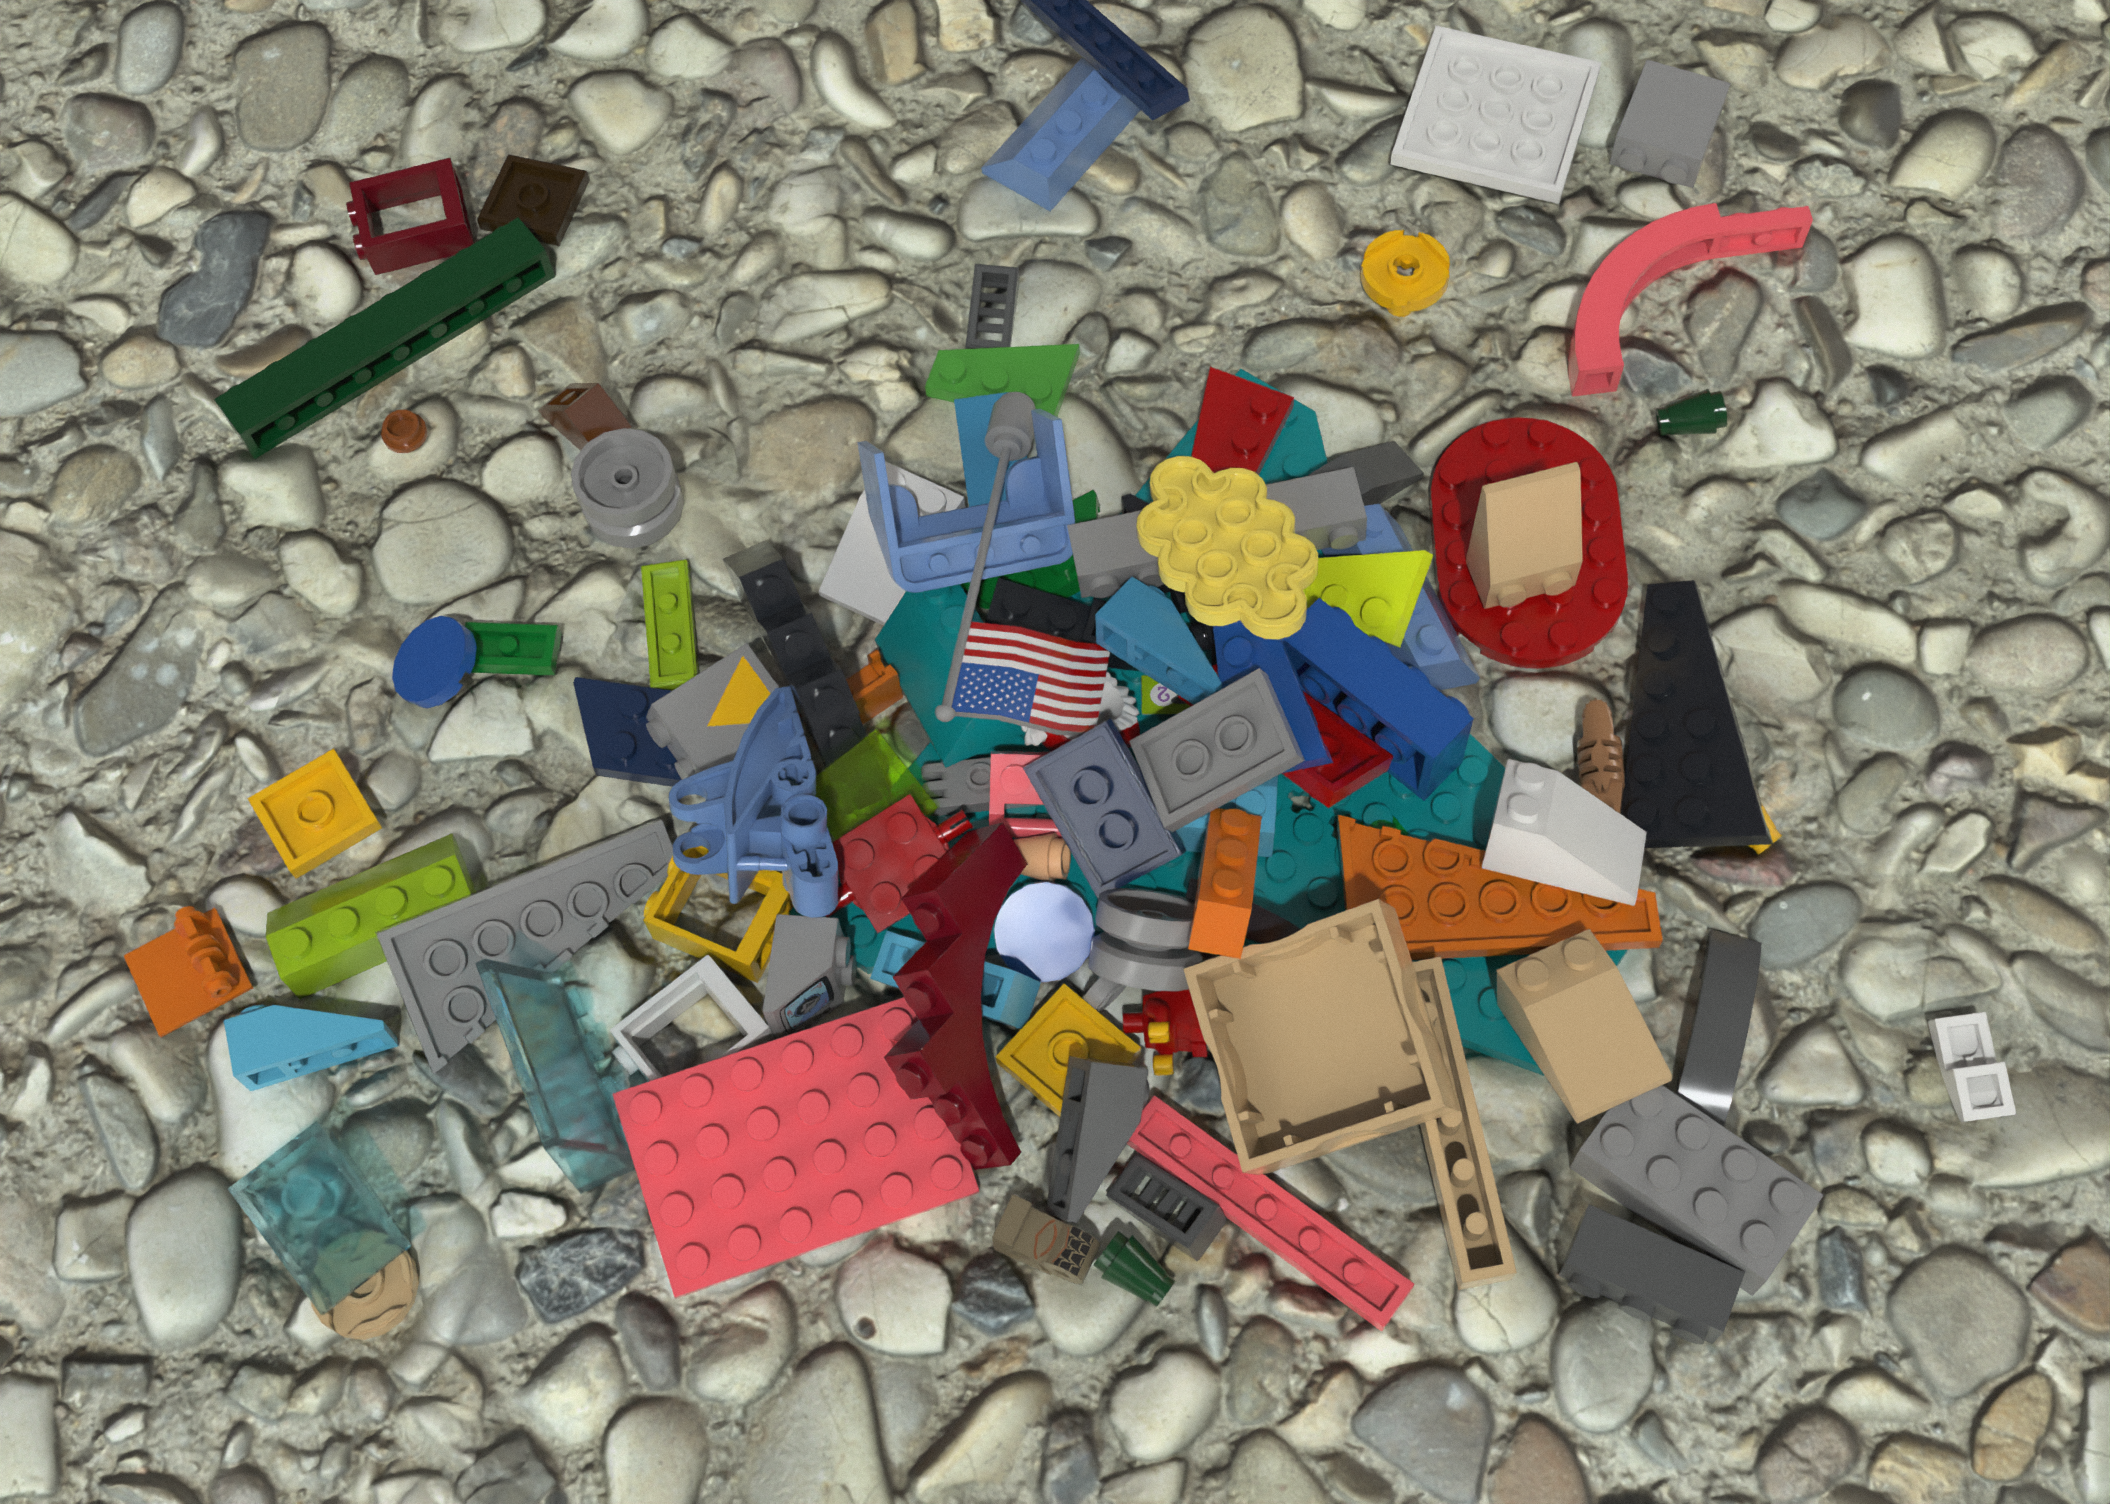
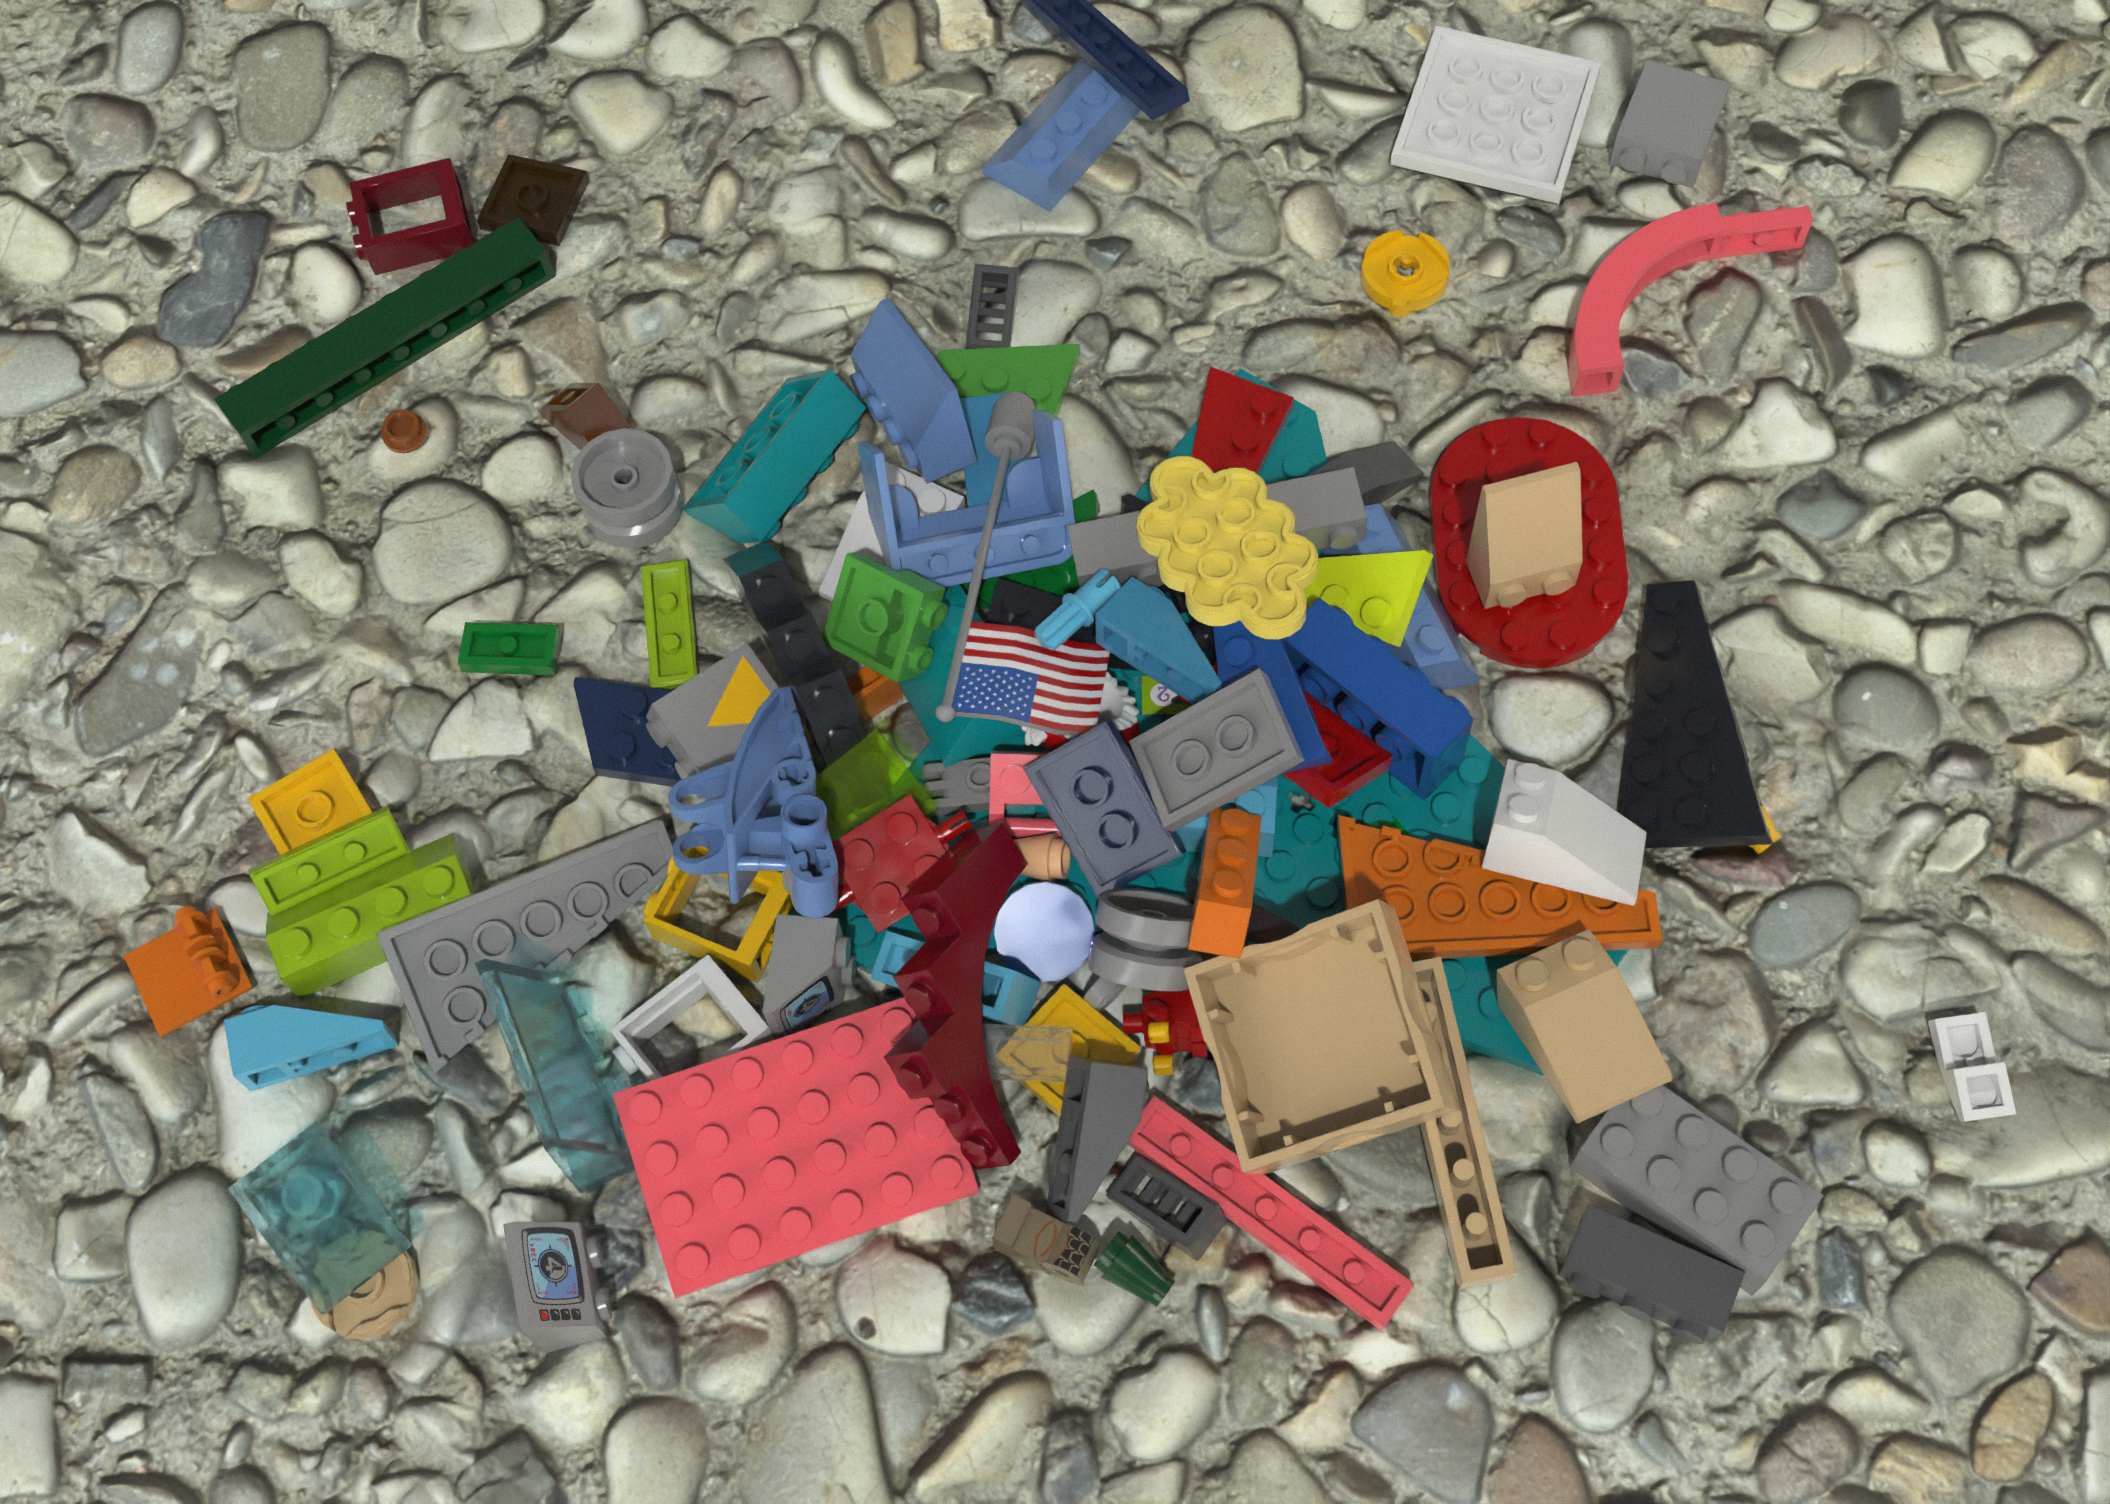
blue tile [392,616,477,709] -> none
medium nougat hinge [1577,698,1625,814] -> none
dark green cone [1655,389,1727,436] -> none
dark grey slope [1675,929,1762,1127] -> none
none -> lime tile [248,806,410,917]
none -> light grey slope [503,1222,613,1353]
none -> teal slope [682,369,867,544]
none -> bright green plate [822,552,947,682]
none -> medium blue slope [850,298,977,484]
none -> clear tile [982,1024,1073,1082]
none -> medium azure axle [1034,568,1121,650]

